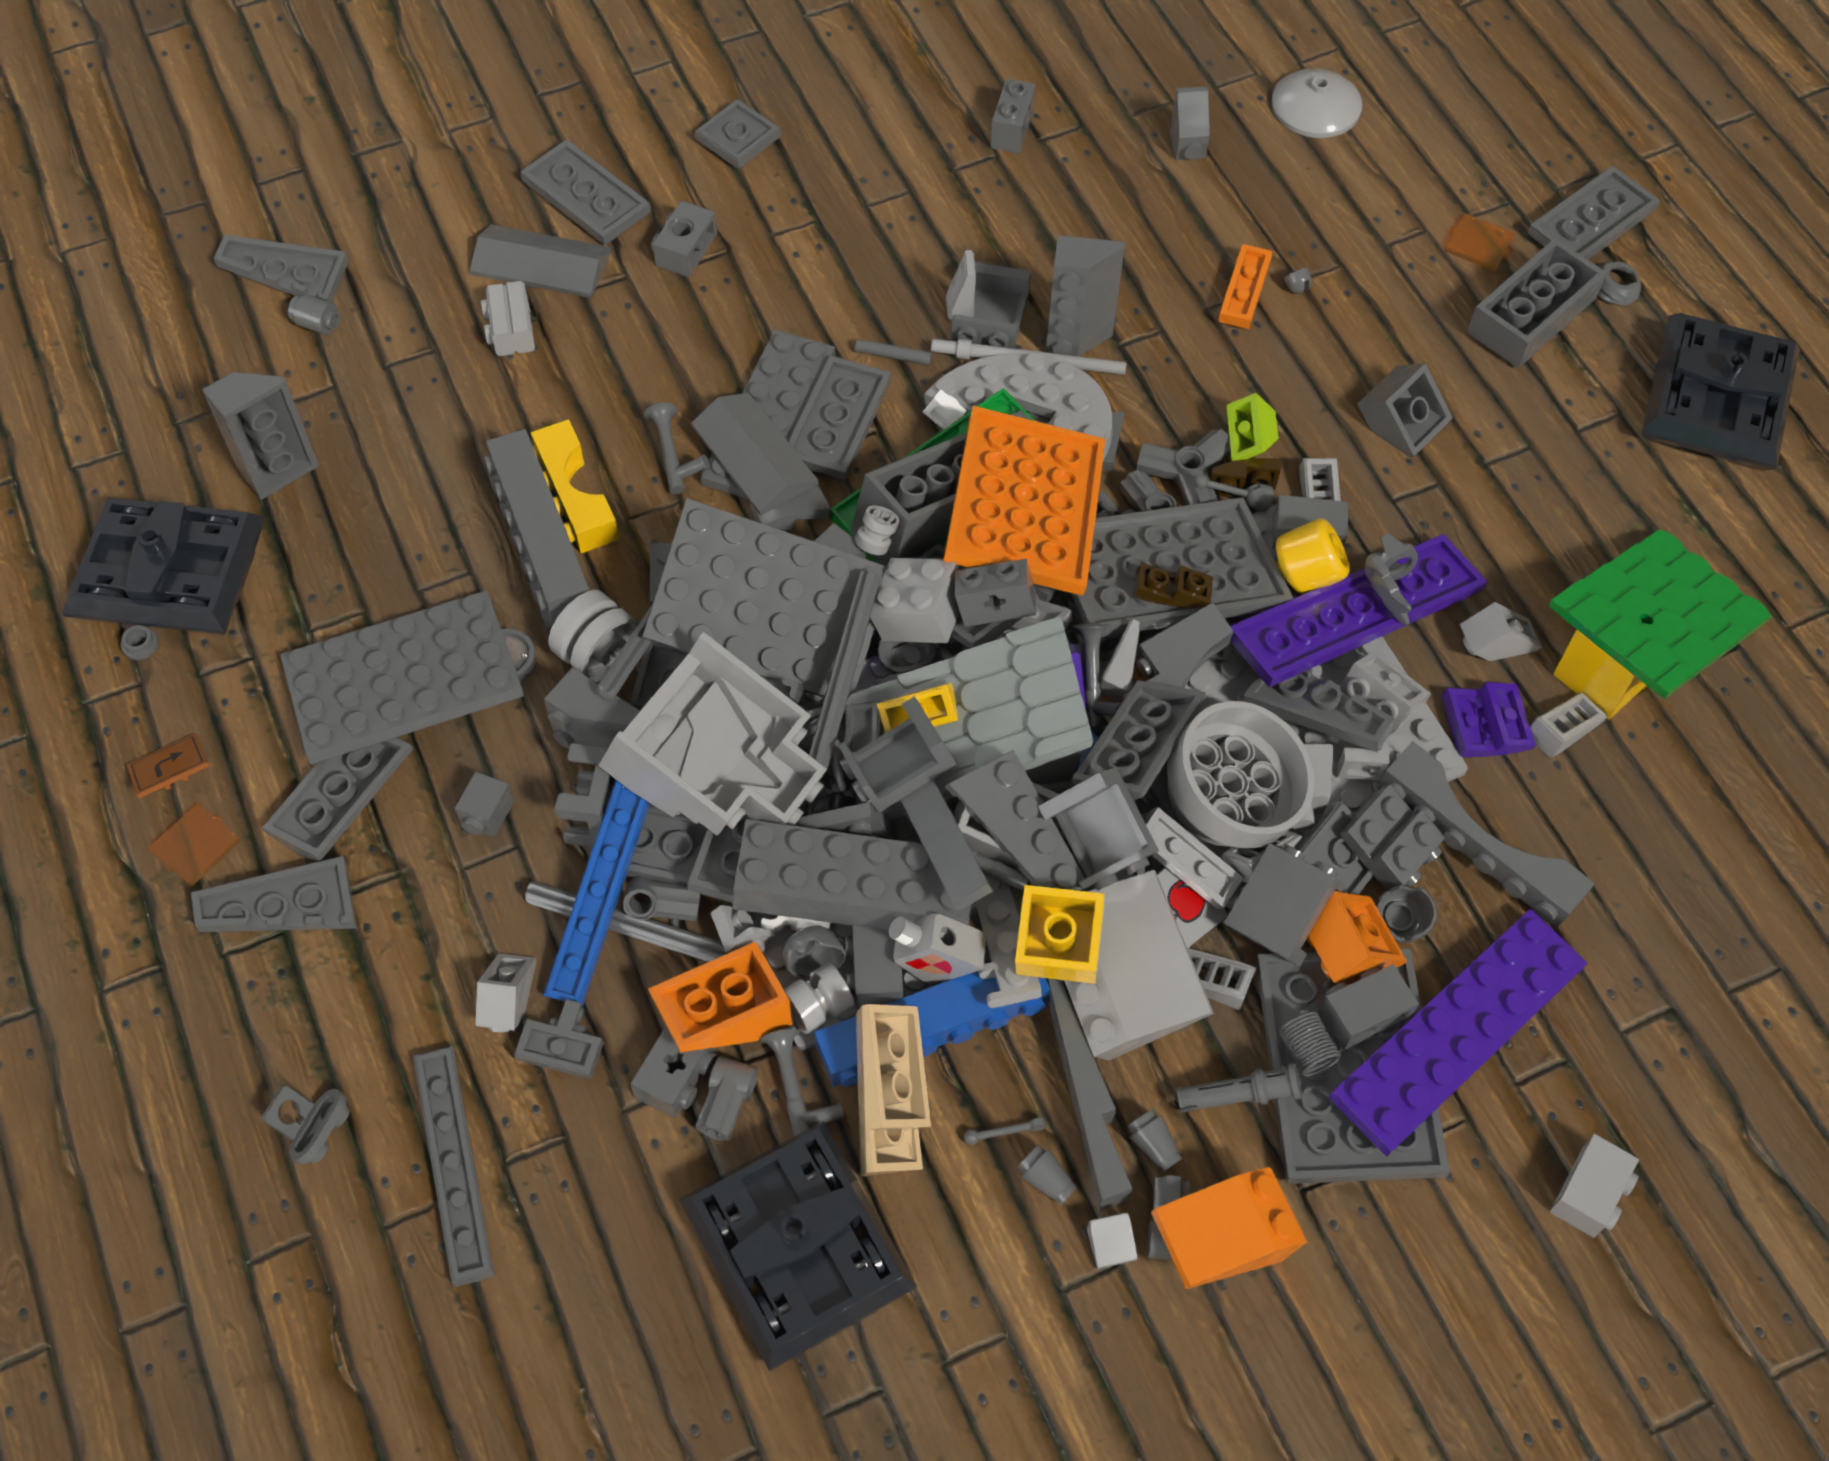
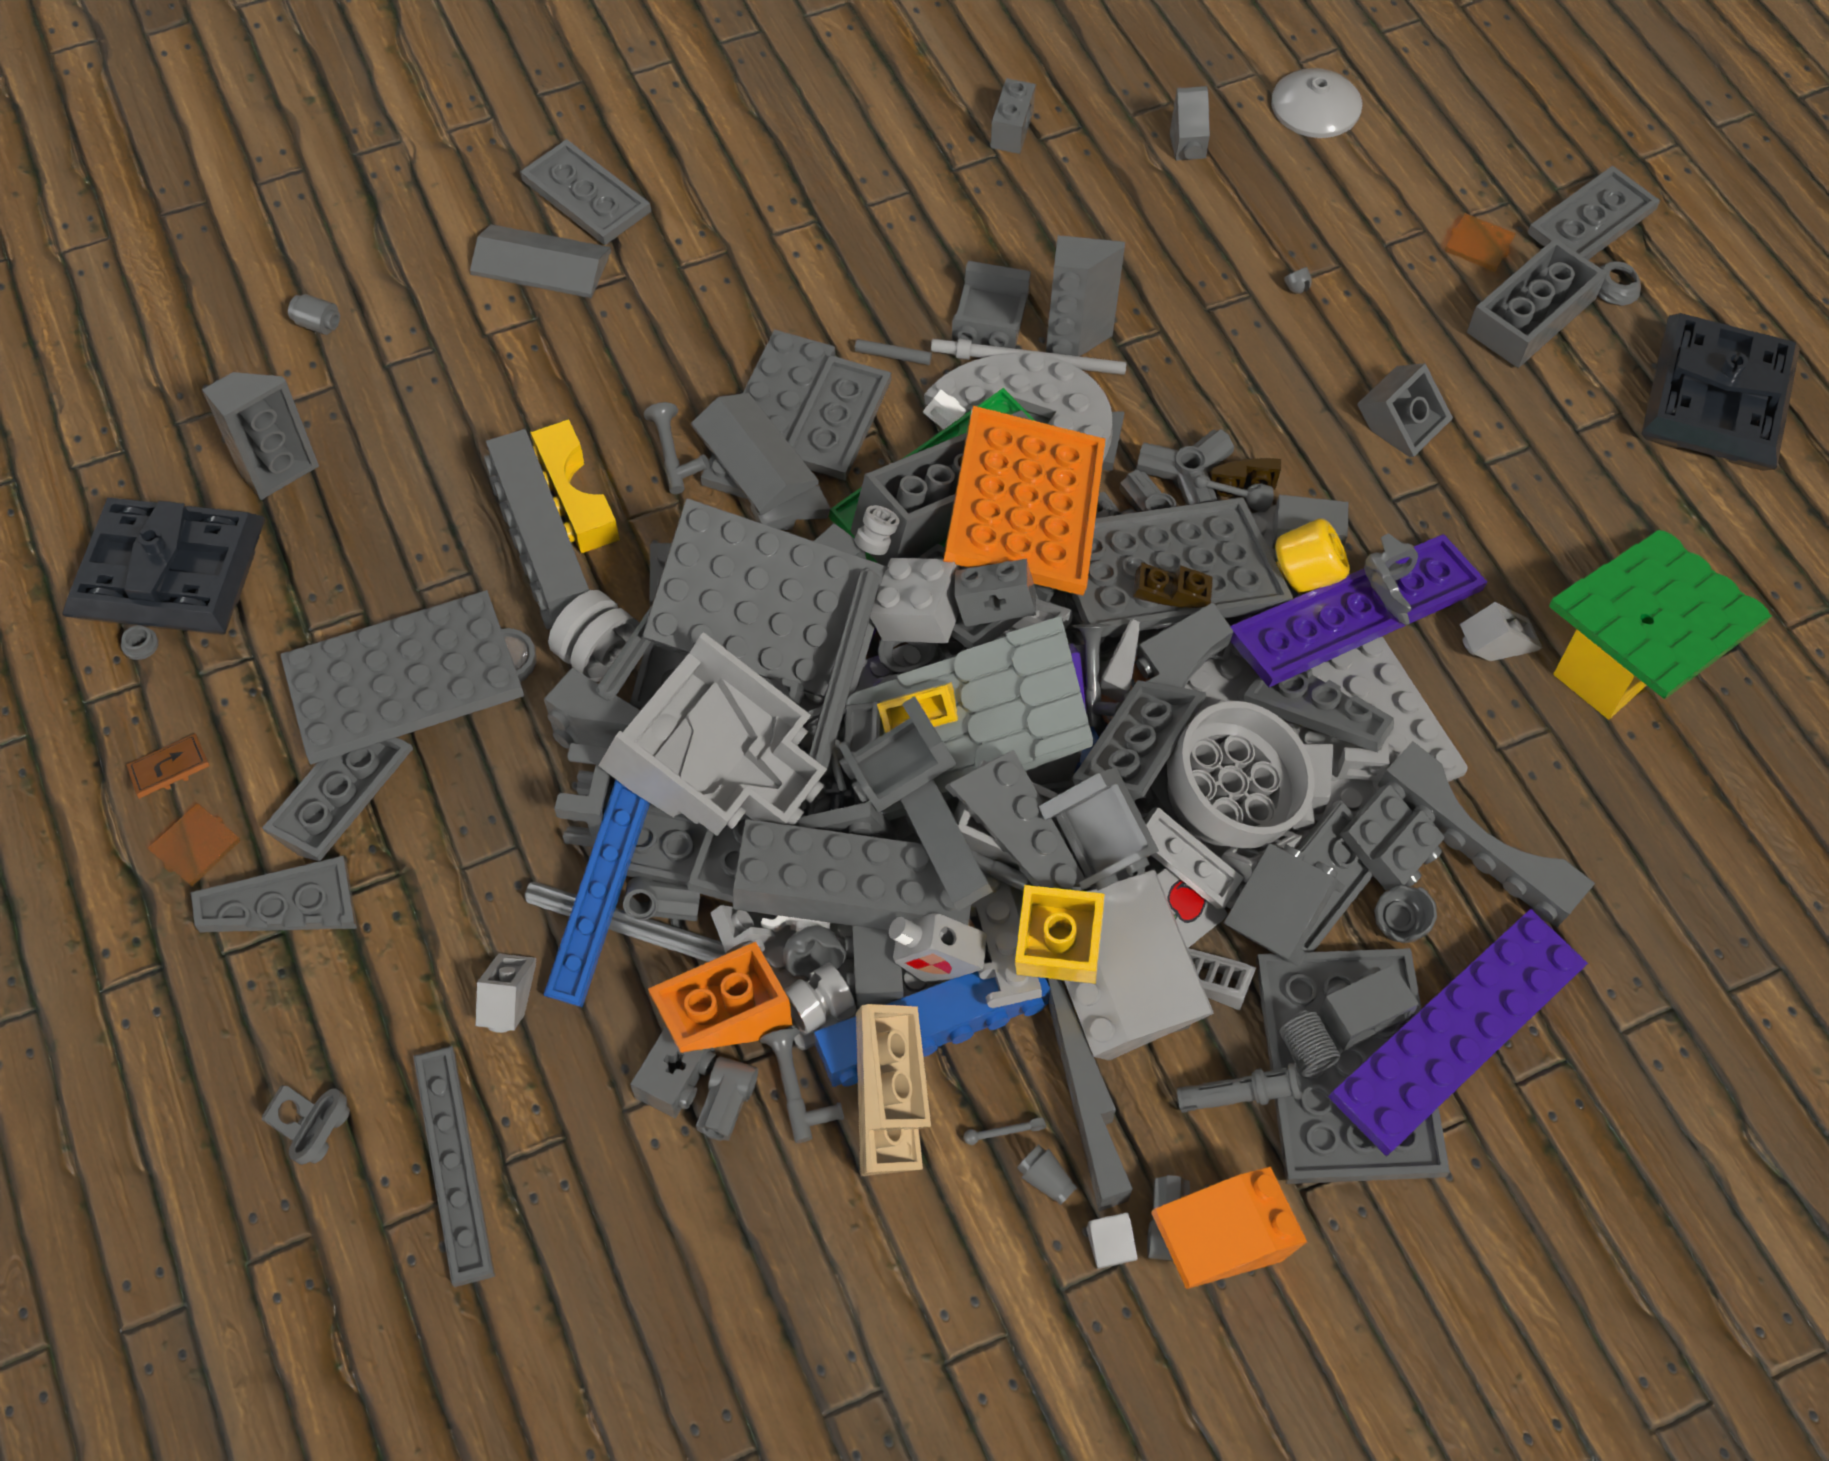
dark grey wing [214,235,349,303] -> none
dark grey brick [455,772,514,837] -> none
light grey brick [481,281,535,356] -> none
dark grey hinge [514,999,604,1079] -> none
dark grey brick [651,201,717,277] -> none
black piece [679,1121,917,1372] -> none
dark grey plate [694,99,781,169] -> none
light grey slope [946,250,976,320] -> none
dark grey cone [1127,1109,1182,1173] -> none
orange plate [1218,244,1273,329] -> none
lime slope [1226,393,1279,461] -> none
light grey slope [1299,458,1341,501] -> none
orange slope [1306,891,1407,984] -> none
light grey bracket [1341,650,1431,732] -> none
dark purple slope [1441,682,1536,757] -> none
light grey slope [1530,692,1607,758] -> none
light grey brick [1550,1134,1639,1238] -> none

